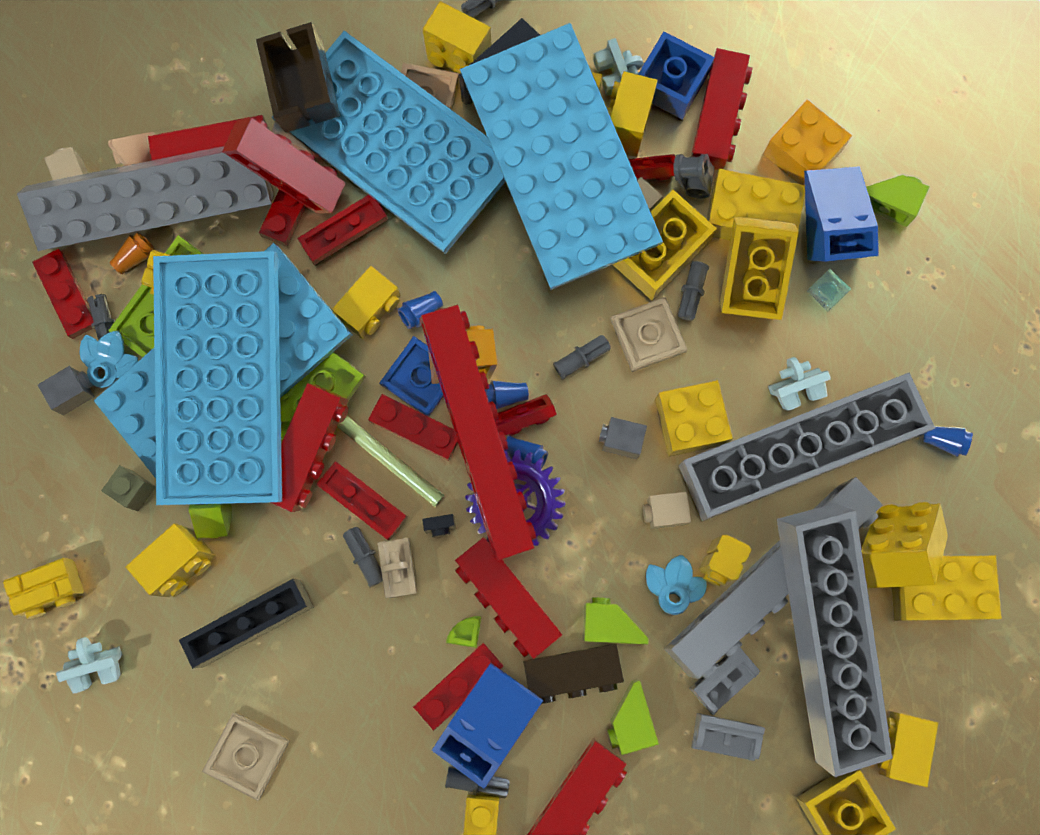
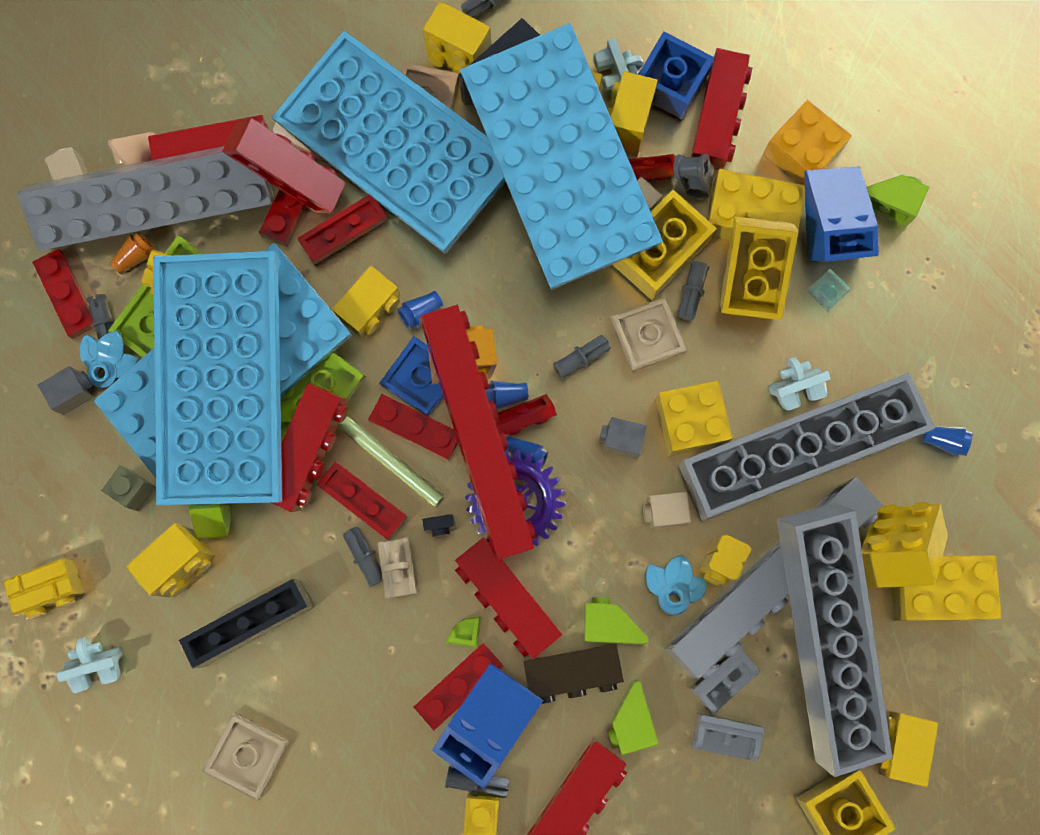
dark brown piece [256,22,340,133] -> none

